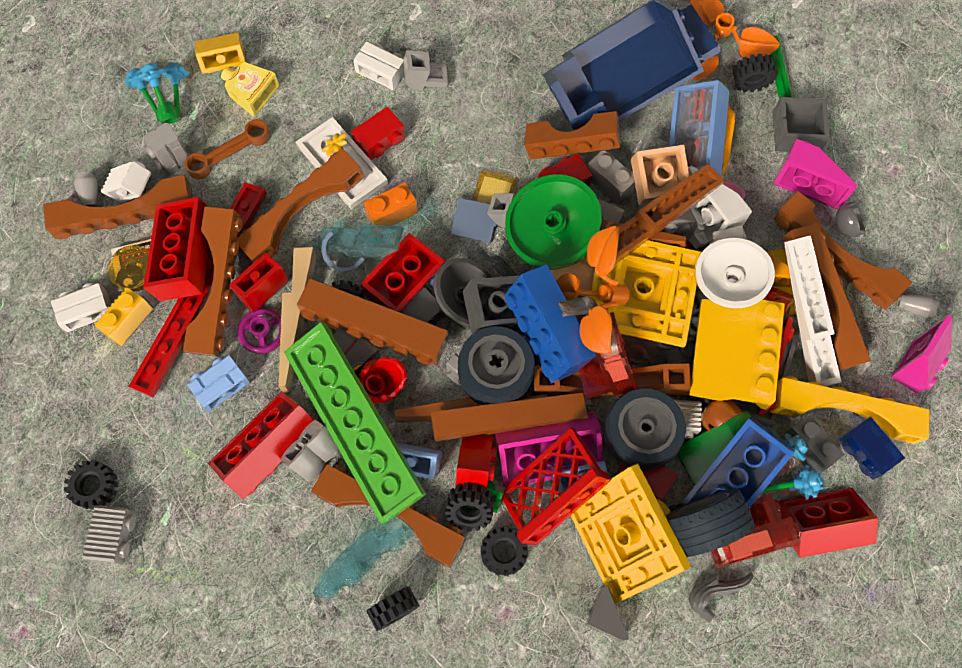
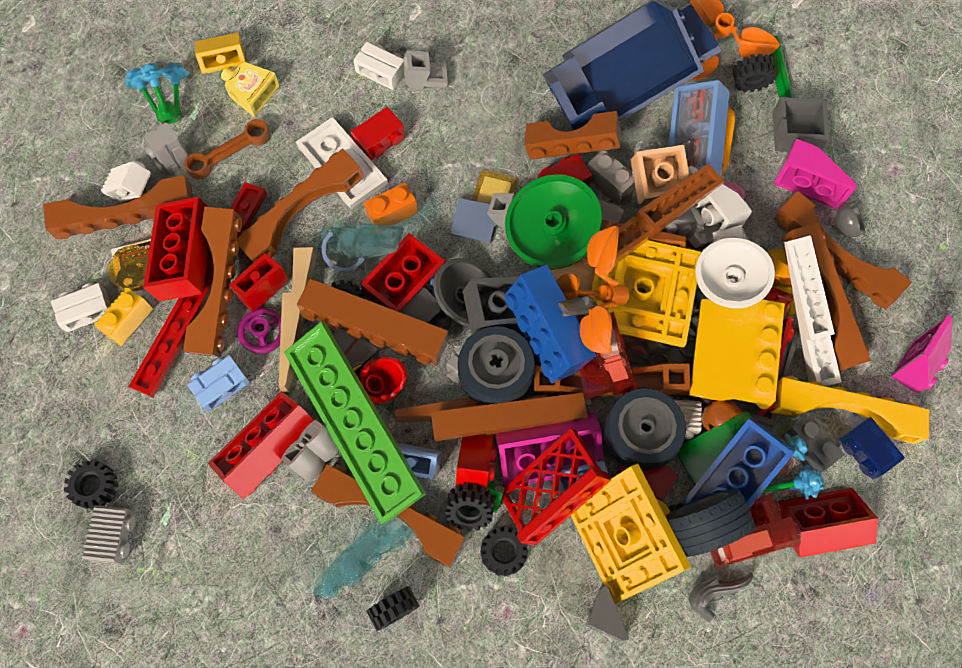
light grey cone [73,173,98,207] -> none
yellow plant [322,133,347,157] -> none
black piece [480,249,518,277] -> none
light grey cone [898,294,939,319] -> none

